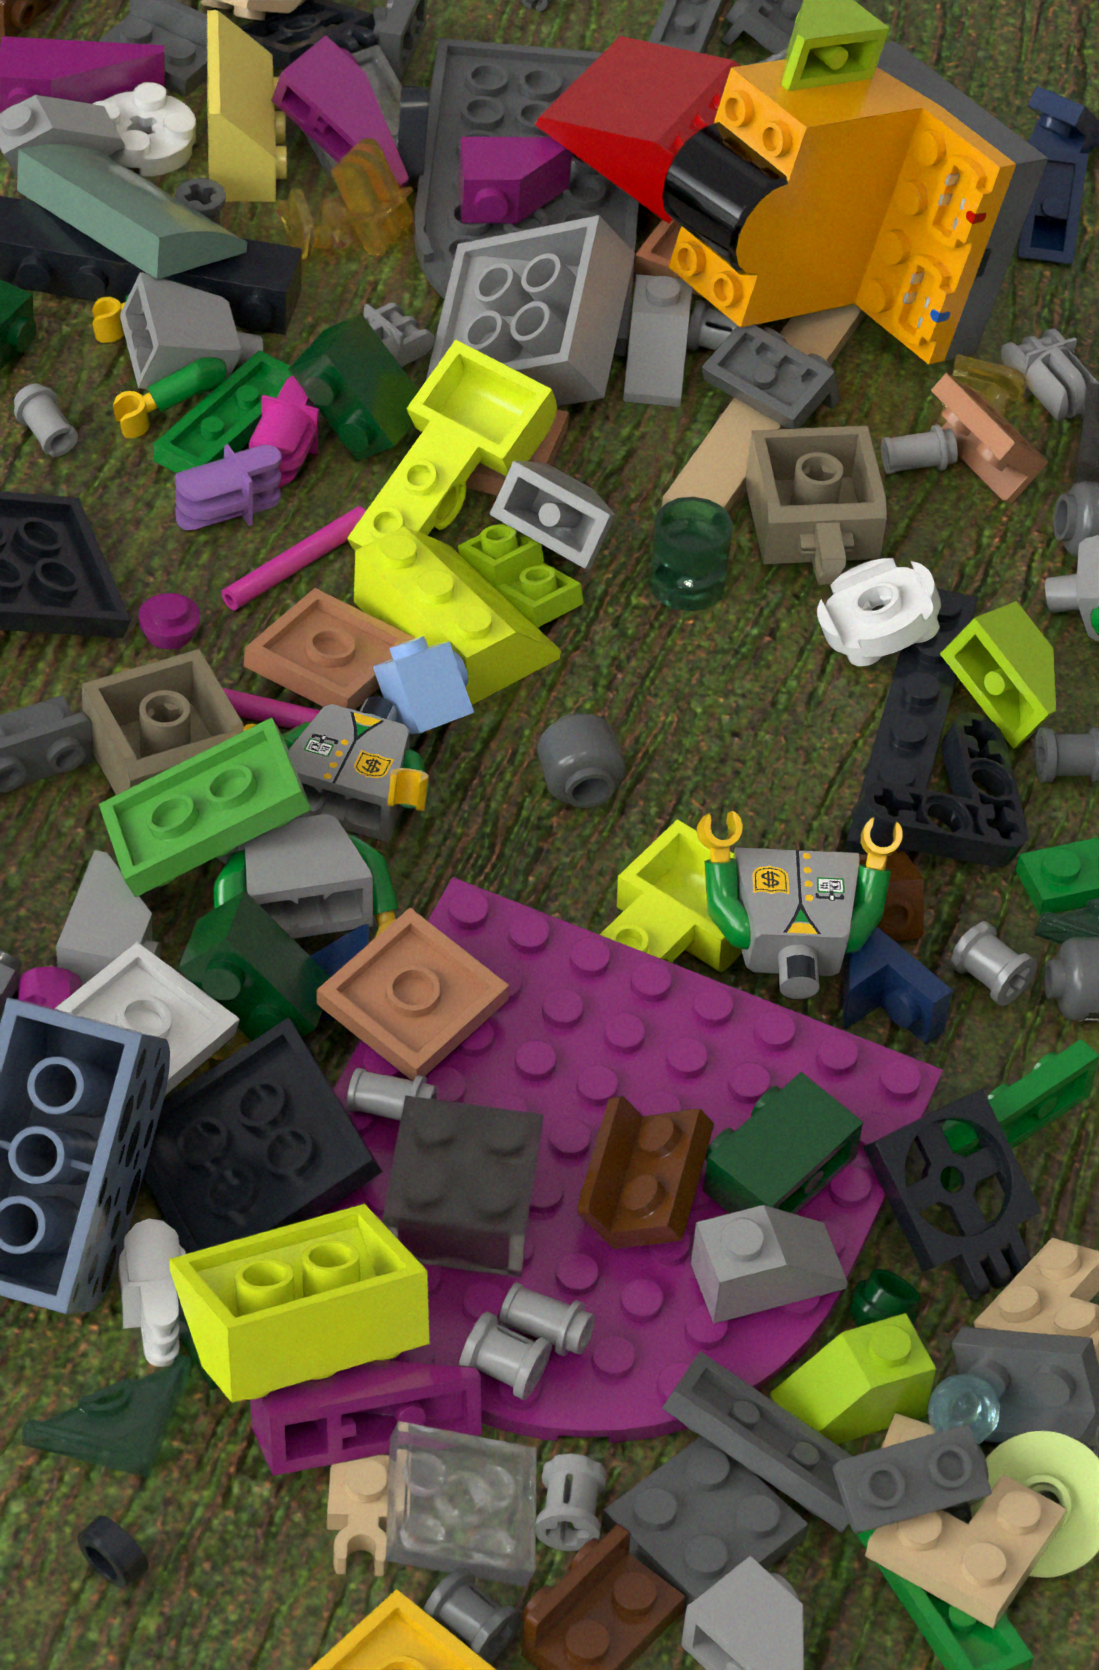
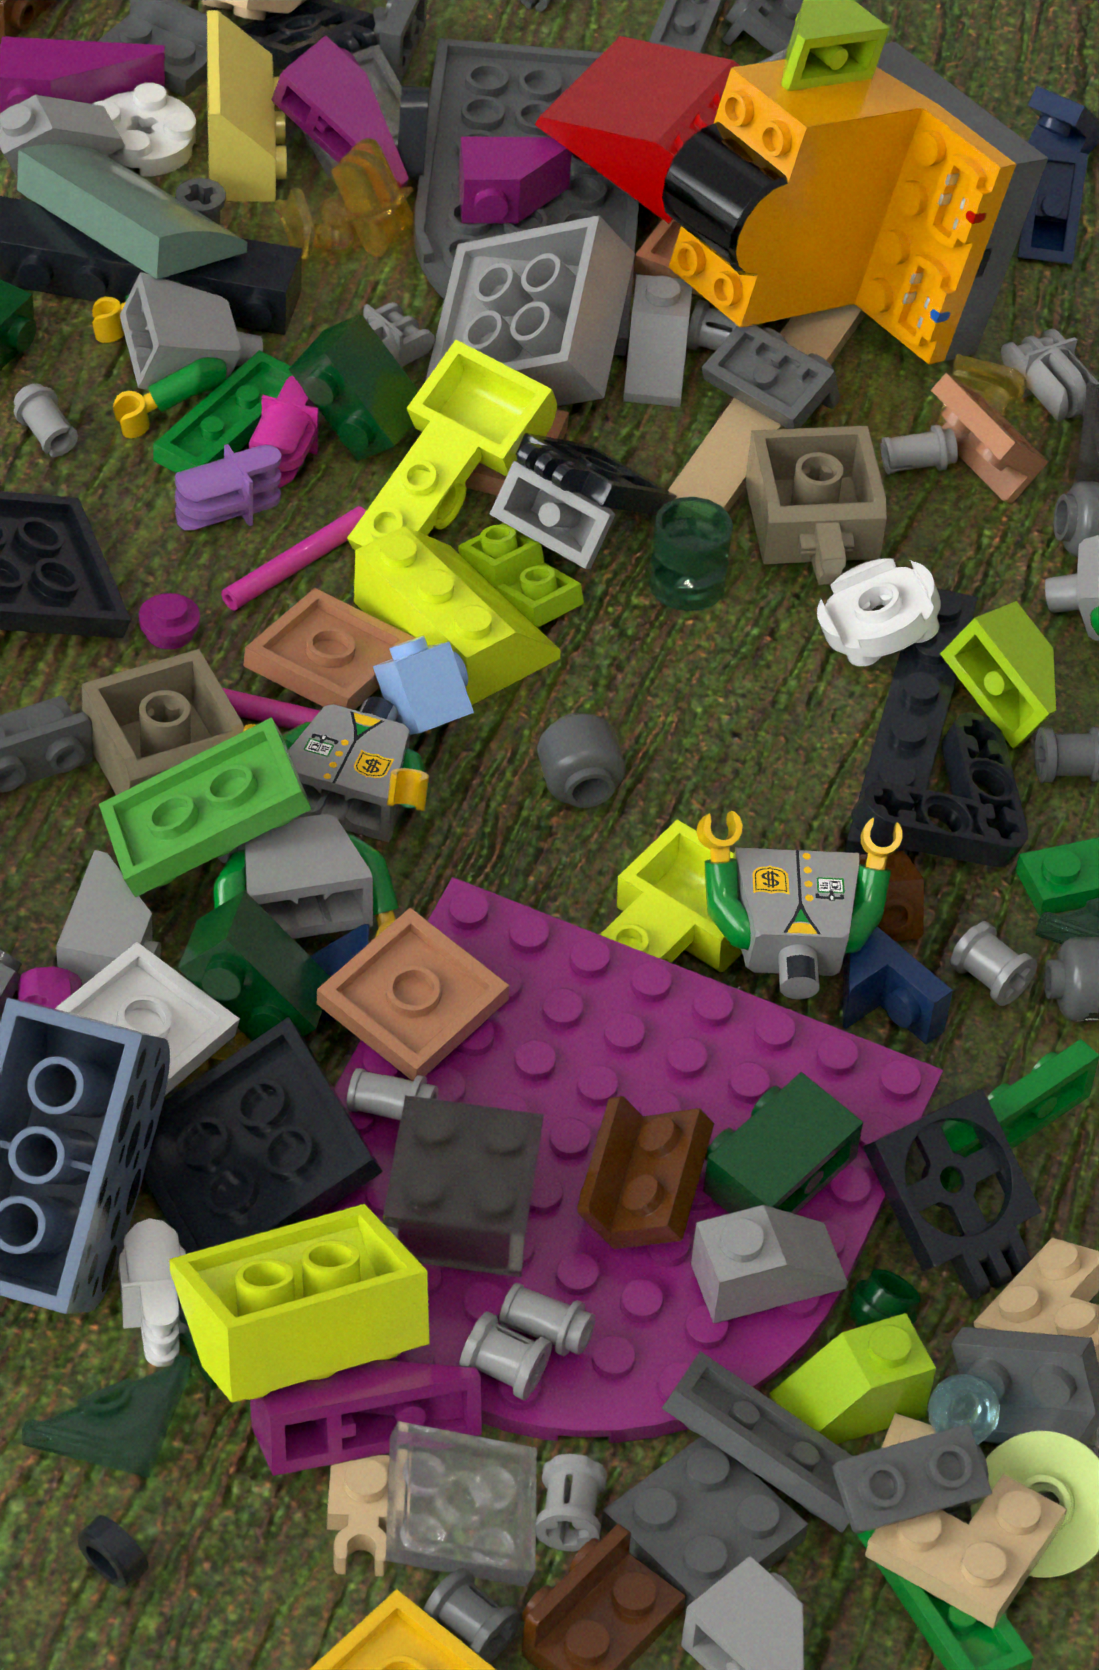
none -> black piece [516,433,677,517]

